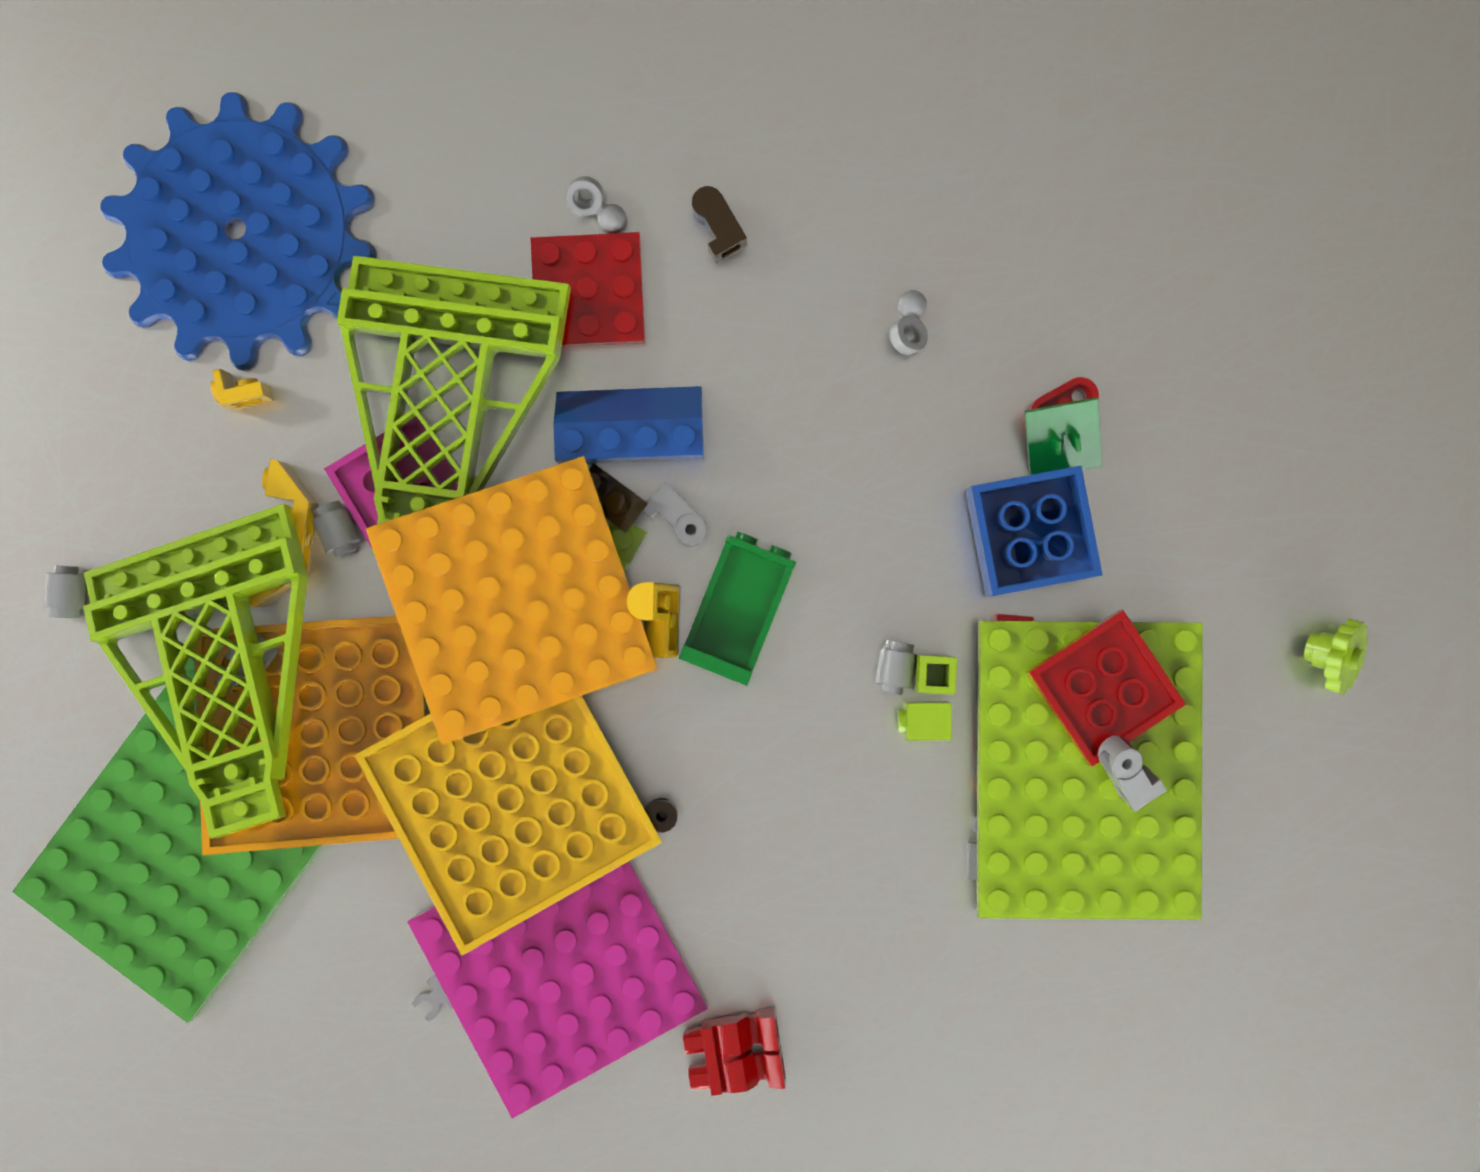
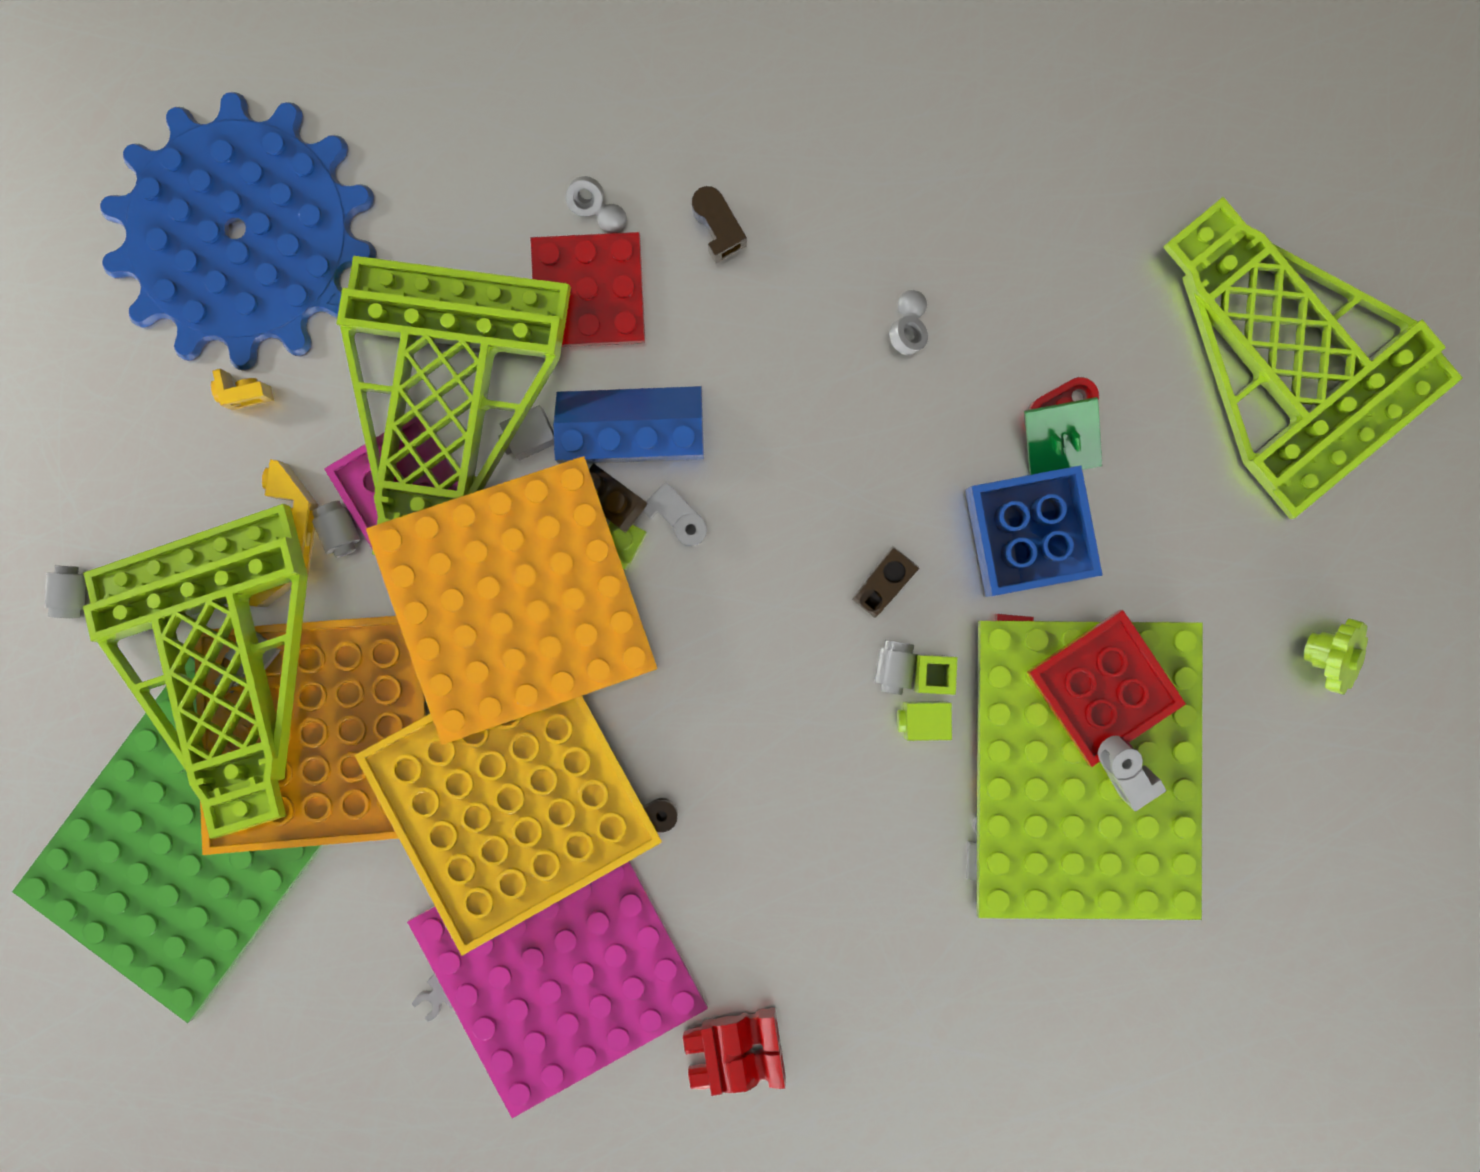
yellow brick [627,582,680,658] -> none
green panel [678,532,796,686] -> none
none -> light grey brick [498,405,554,461]
none -> dark brown leg [852,546,920,618]
none -> lime wing [1163,197,1463,519]

